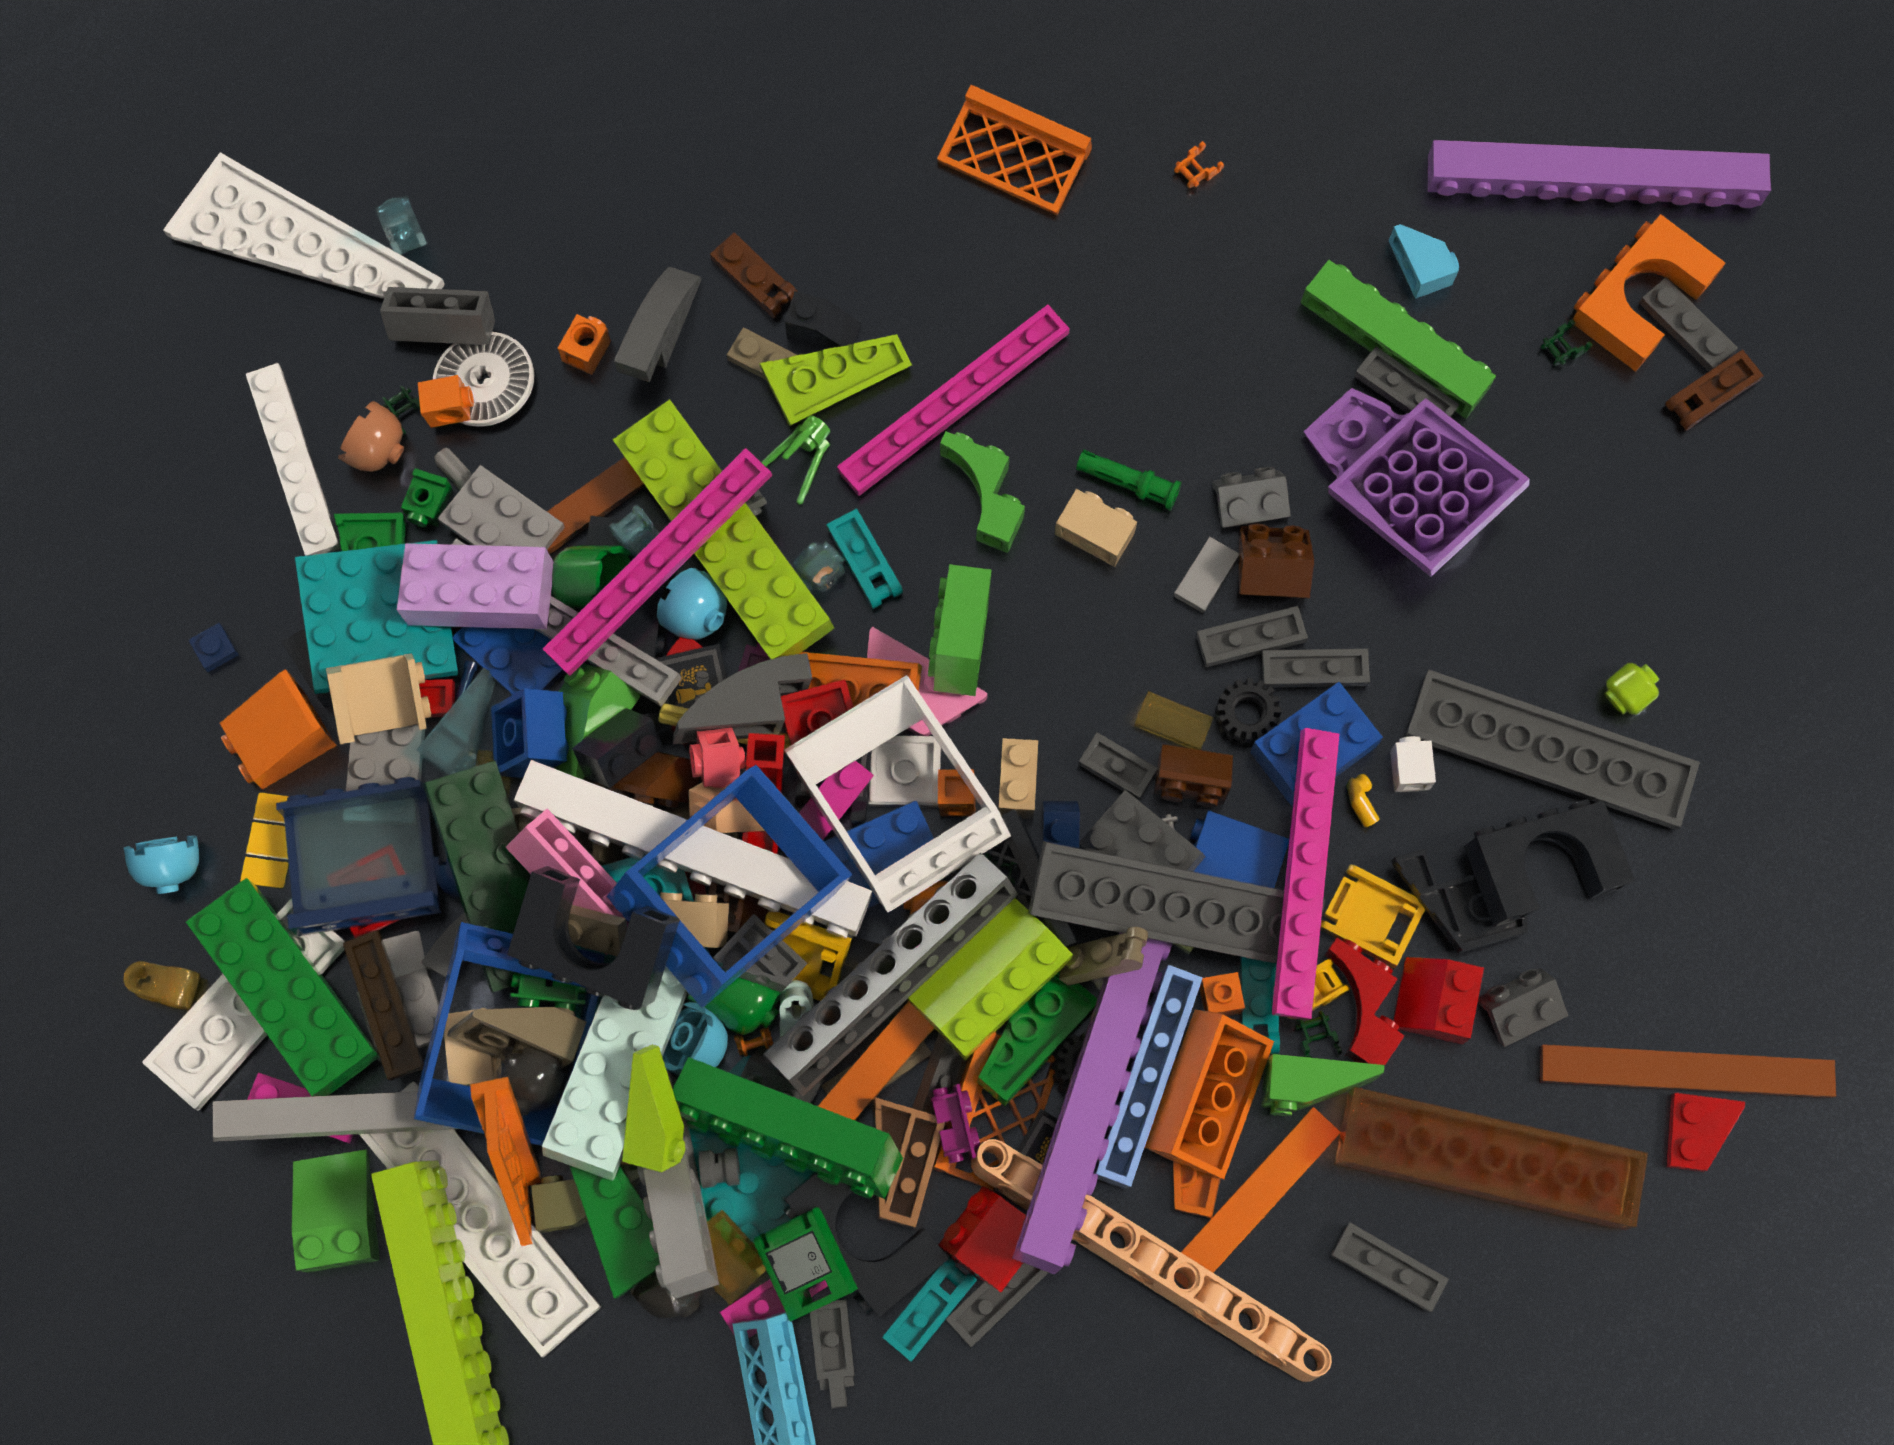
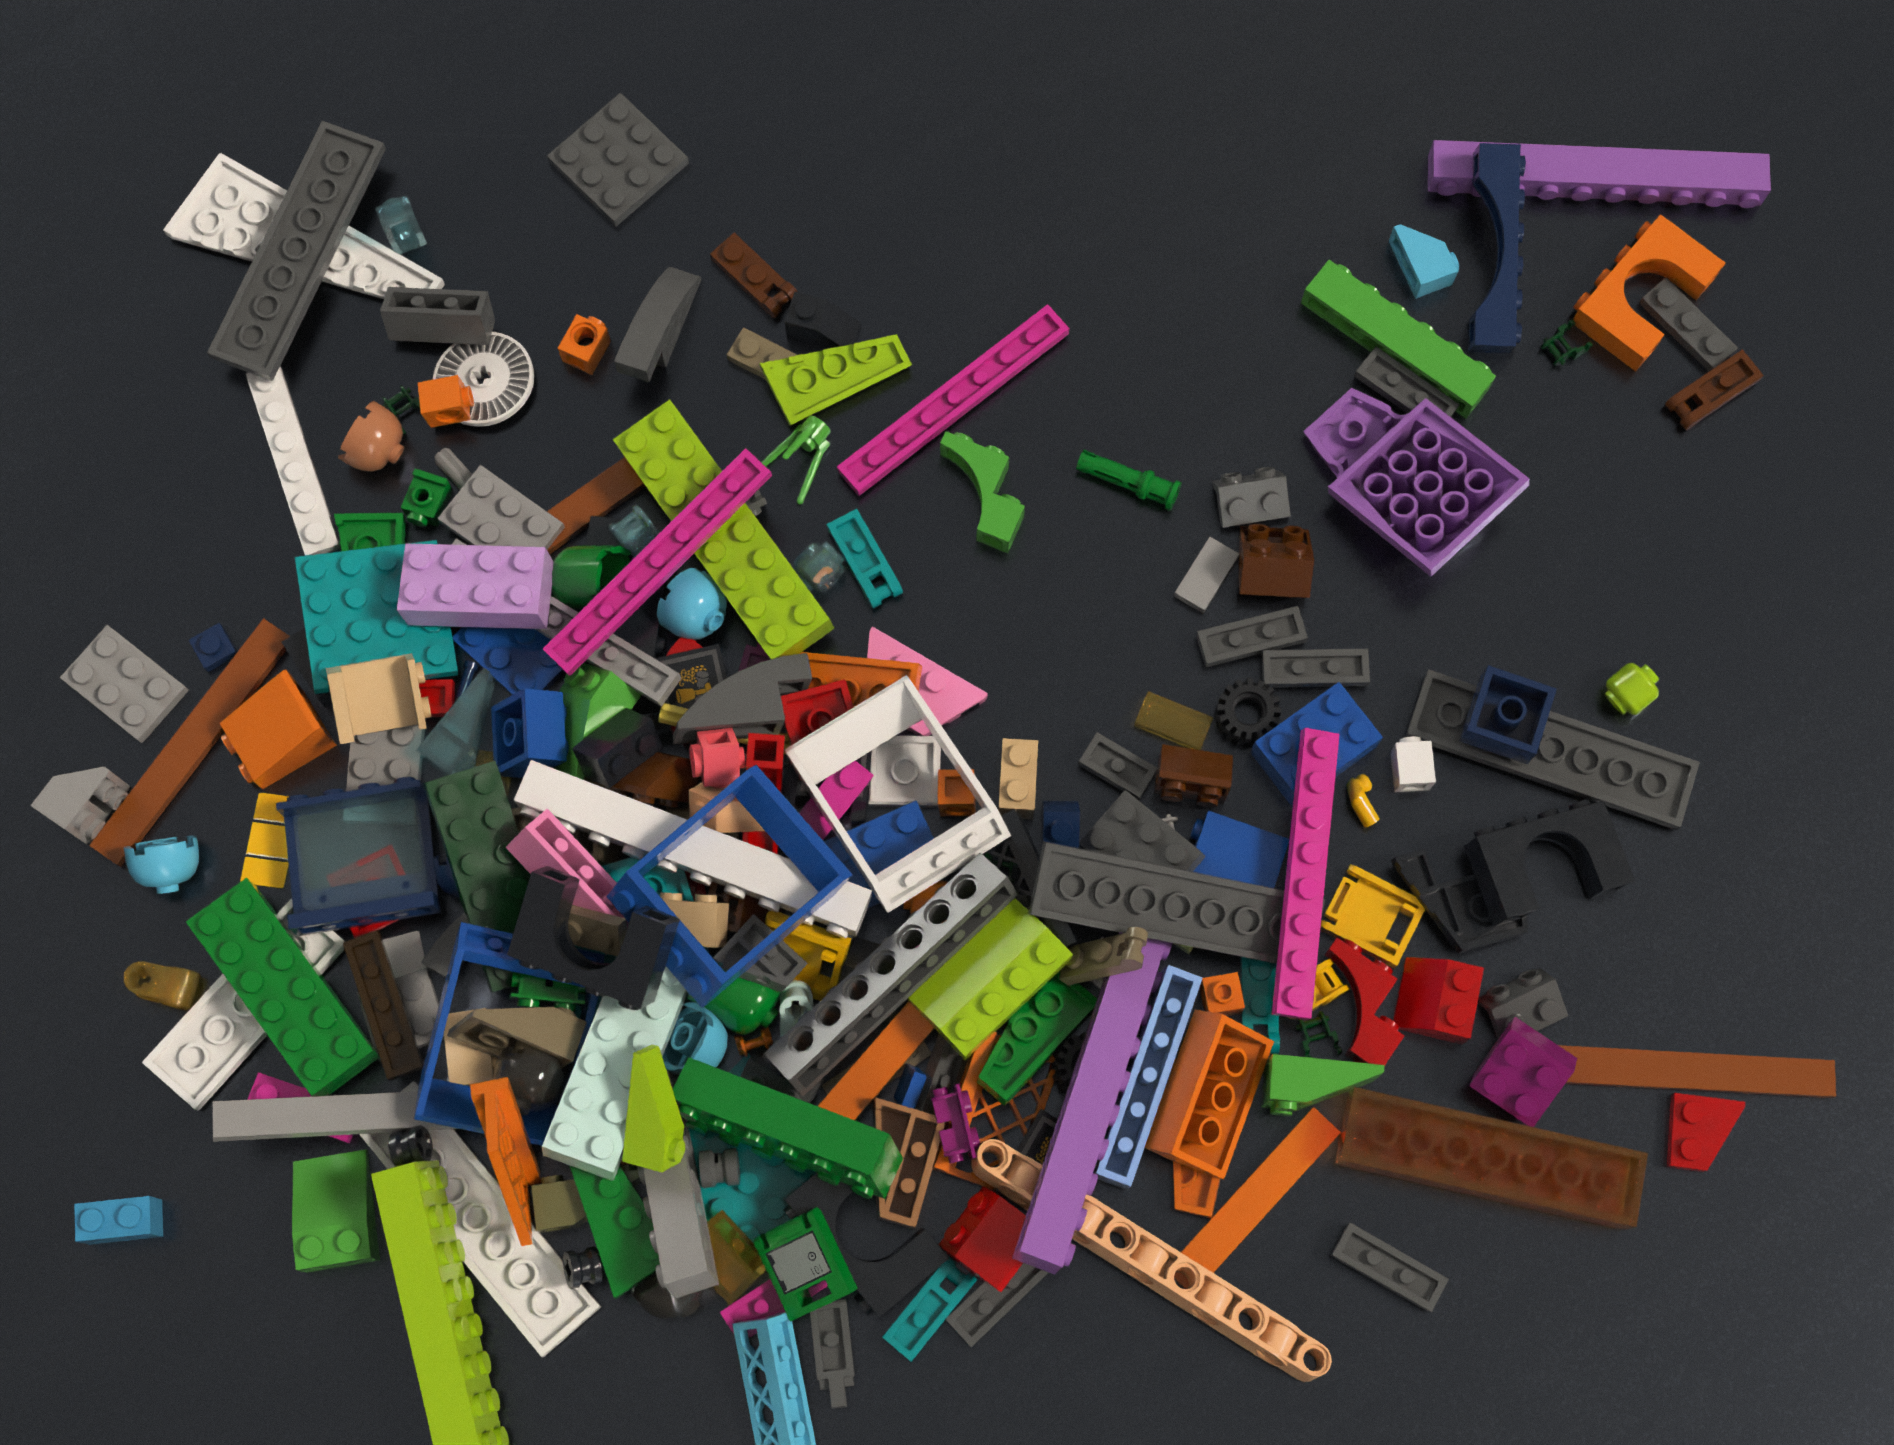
bright green brick [928,564,992,696] -> none
orange fence [937,85,1092,215] -> none
tan brick [1055,489,1137,567] -> none
orange piece [1174,141,1225,188] -> none
none -> light grey slope [30,767,131,845]
none -> light grey plate [60,625,189,743]
none -> dark azure brick [74,1196,163,1245]
none -> dark orange tile [89,618,290,867]
none -> dark grey plate [207,121,386,381]
none -> black wheel [388,1125,433,1166]
none -> dark grey plate [547,93,689,227]
none -> black wheel [563,1246,603,1289]
none -> blue tile [894,1063,927,1109]
none -> dark blue brick [1459,665,1557,764]
none -> dark blue arch [1468,143,1526,353]
none -> magenta brick [1470,1016,1577,1128]

